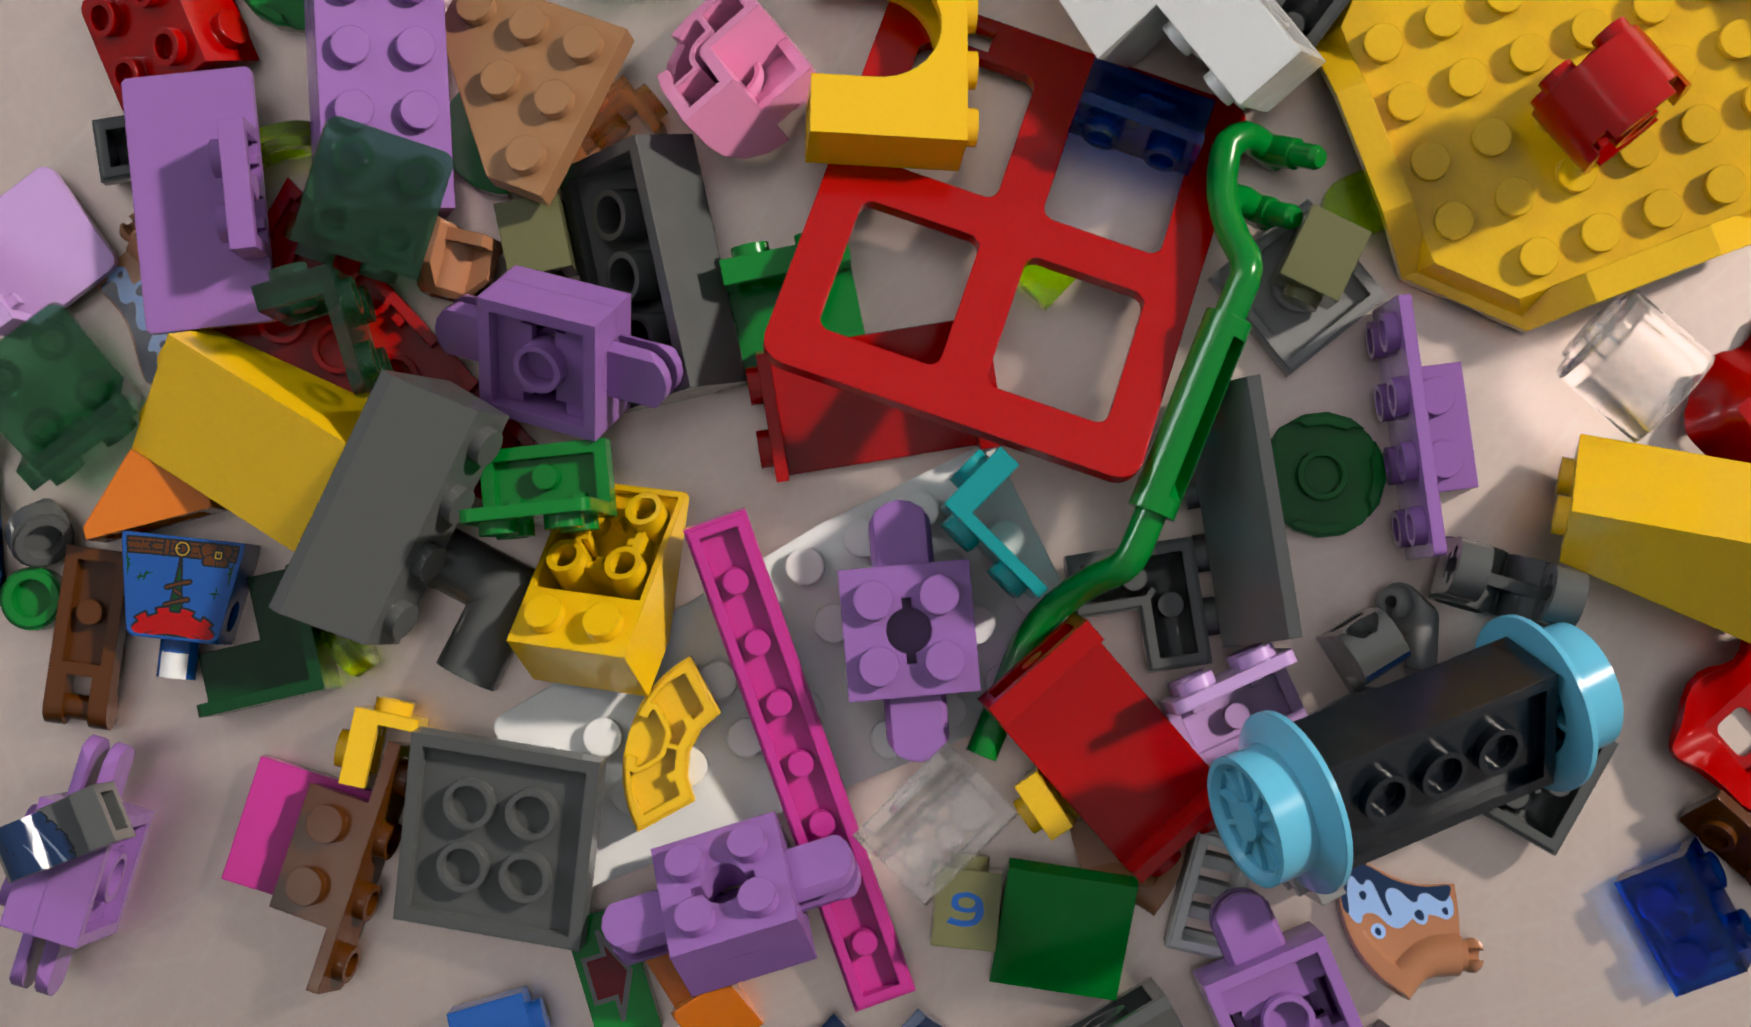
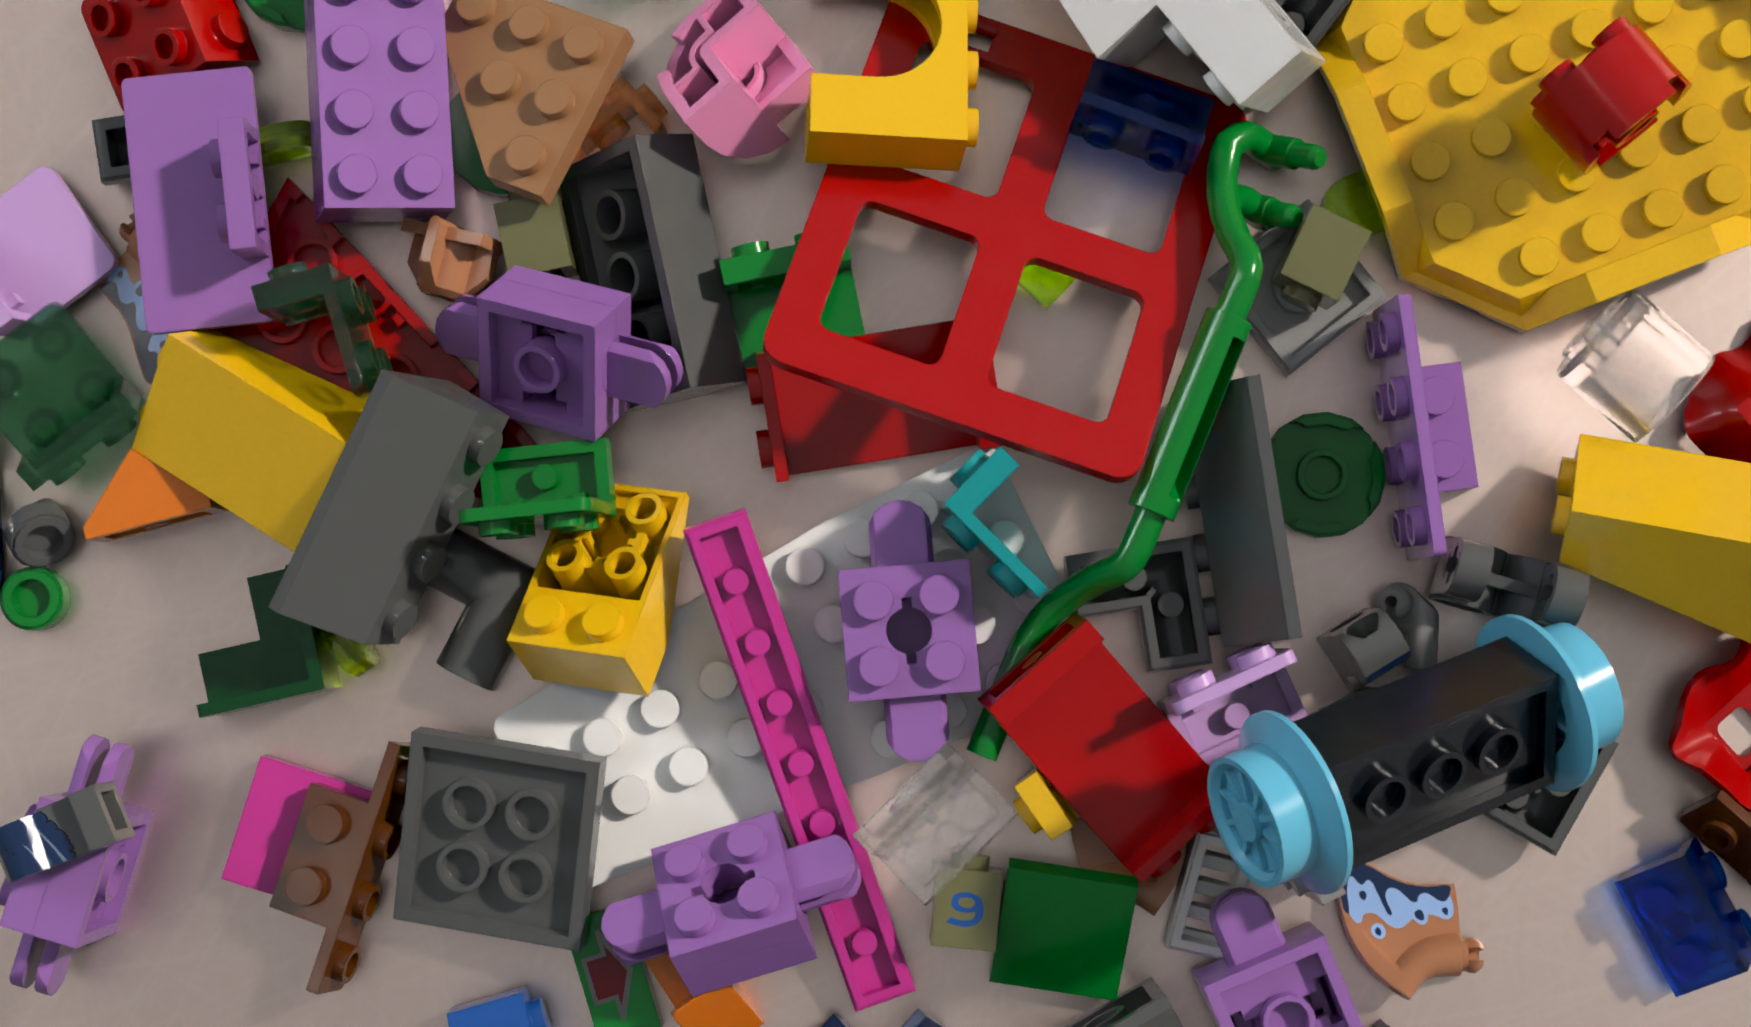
reddish brown plate [42,544,127,730] -> none
torso [122,530,261,680] -> none
clear green bracket [283,116,453,285] -> none
yellow bracket [334,696,429,789] -> none
yellow tile [622,656,722,832] -> none

